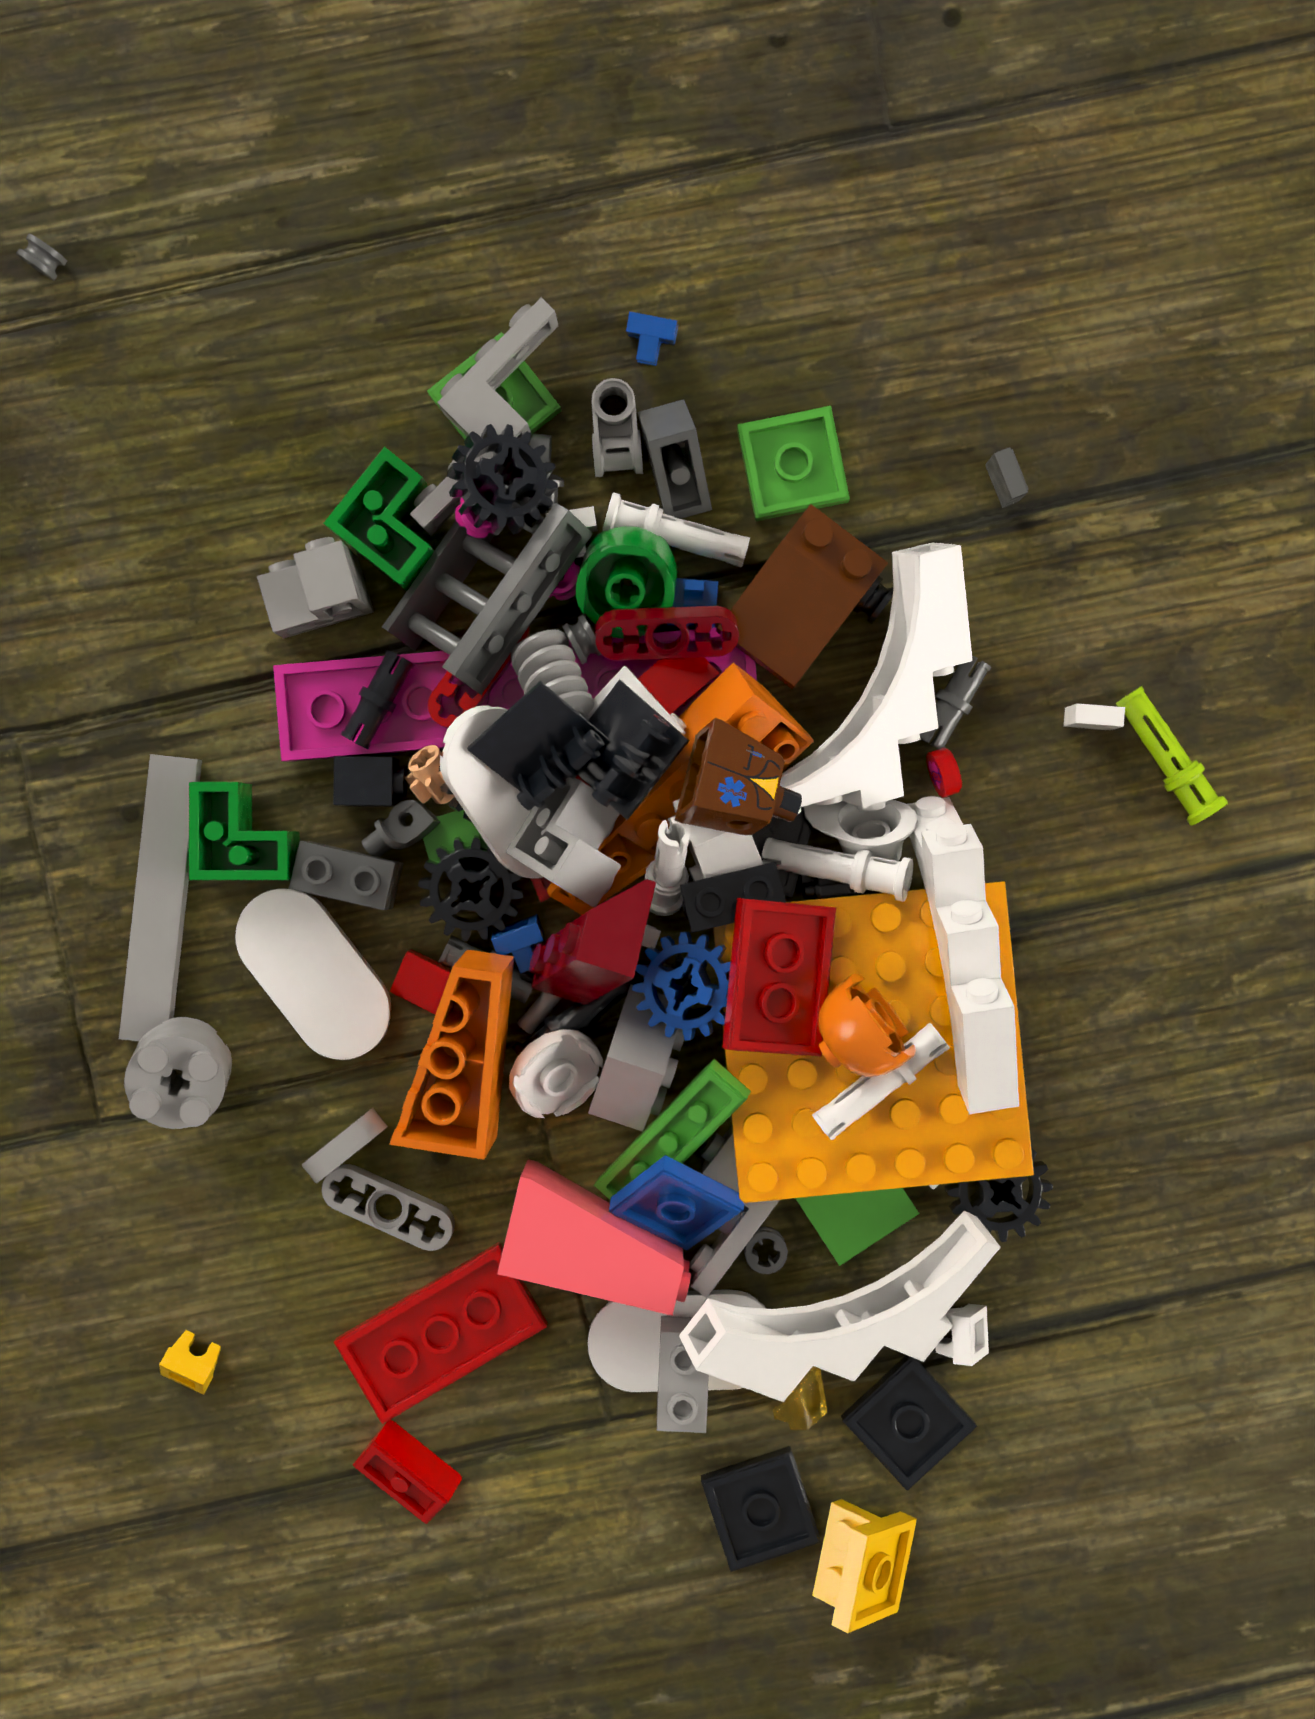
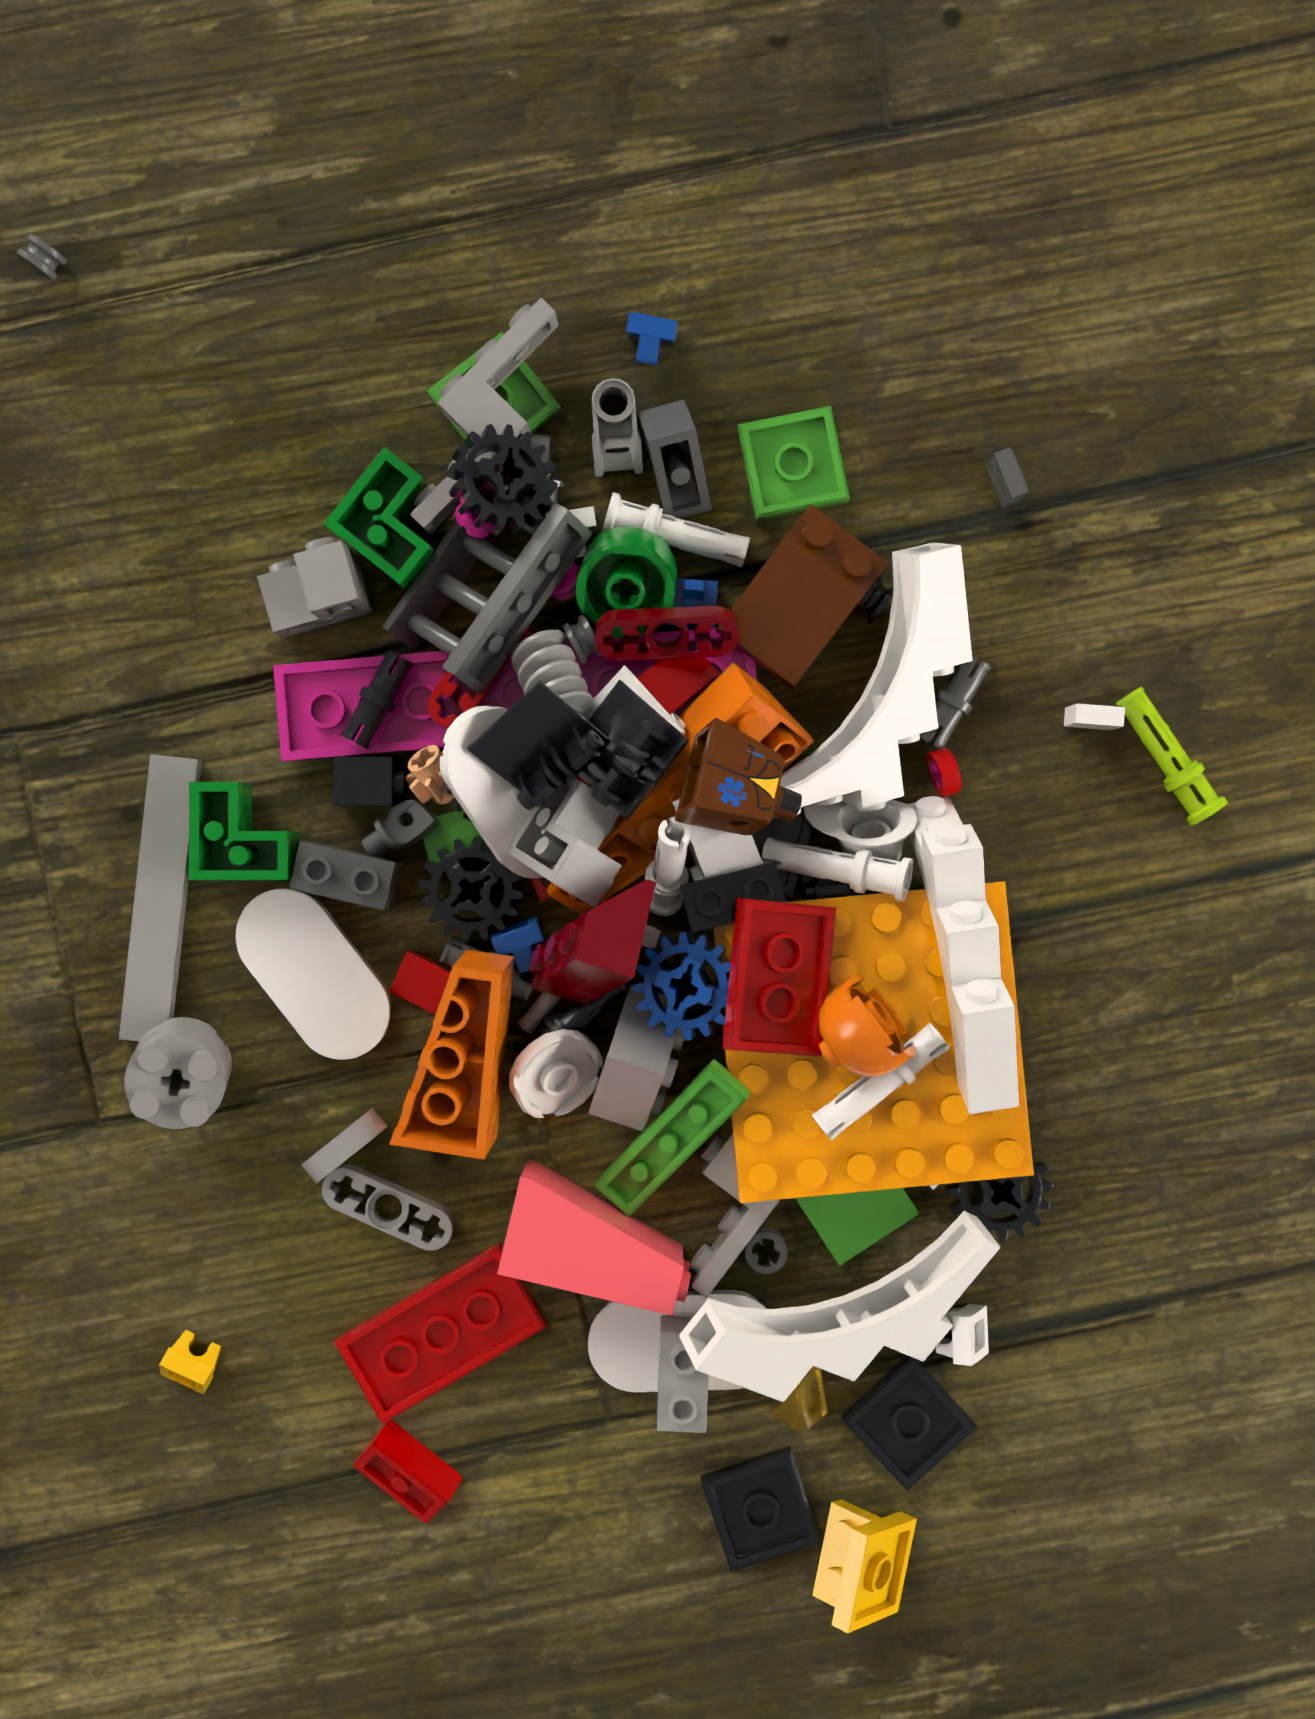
blue tile [609,1155,745,1250] -> none

